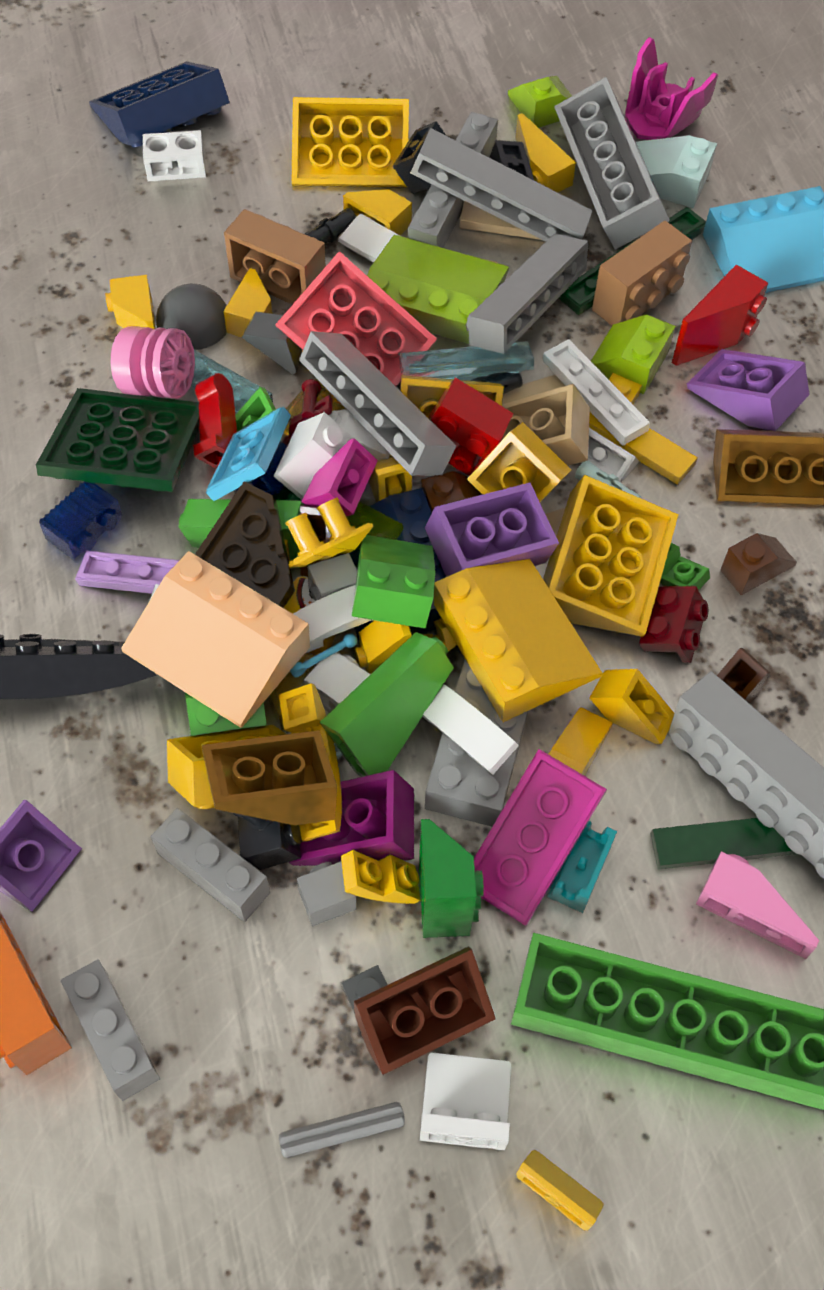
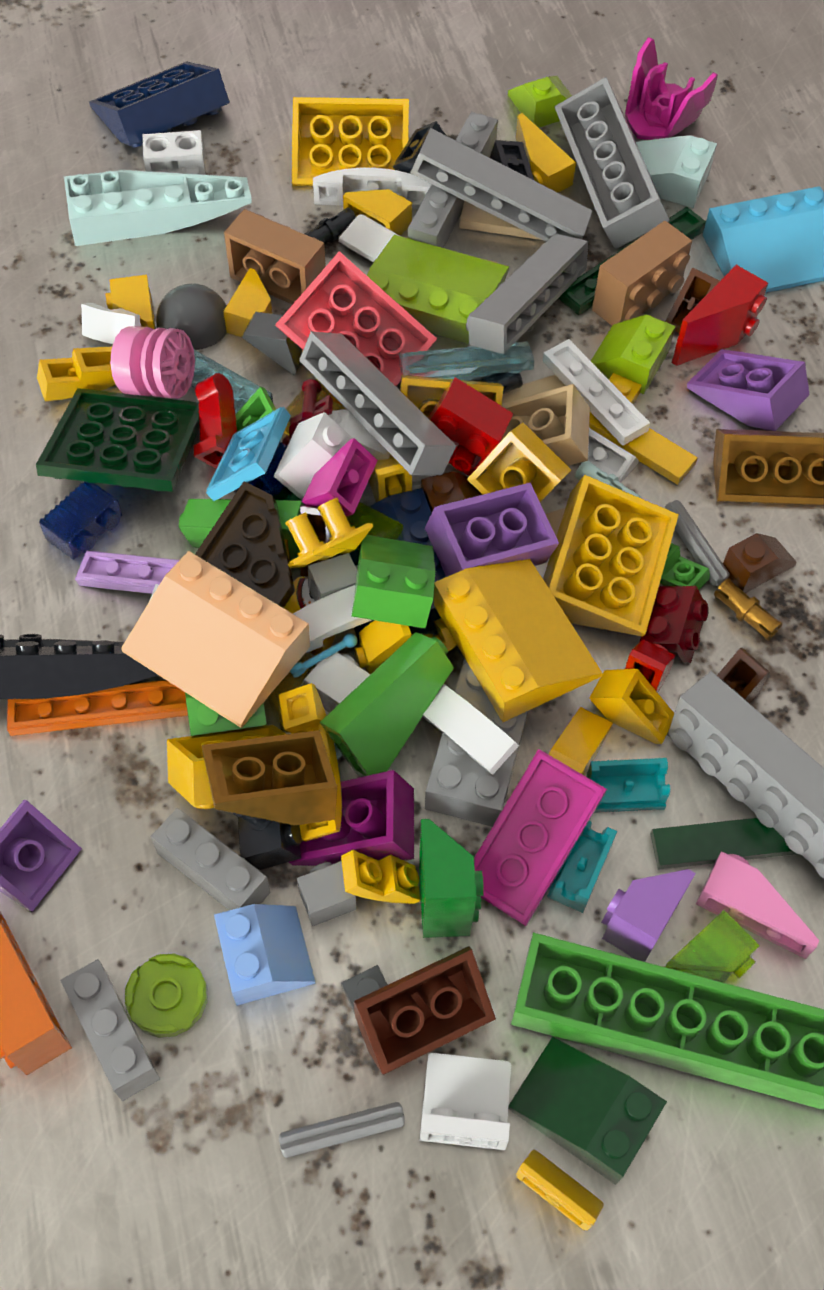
none -> orange tile [7,680,188,736]
none -> yellow slope [37,346,116,401]
none -> light aqua wedge [64,170,252,246]
none -> white slope [82,303,141,344]
none -> lime tile [125,953,207,1038]
none -> light blue slope [214,904,316,1006]
none -> white slope [313,168,432,209]
none -> dark green slope [508,1037,667,1185]
none -> teal hinge [586,758,670,813]
none -> medium lavender slope [601,869,696,962]
none -> red slope [625,640,676,693]
none -> reddish brown slope [665,267,720,333]
none -> light grey axle [665,500,730,586]
none -> clear neon green slope [665,910,760,983]
none -> pearl gold pin [714,578,783,641]

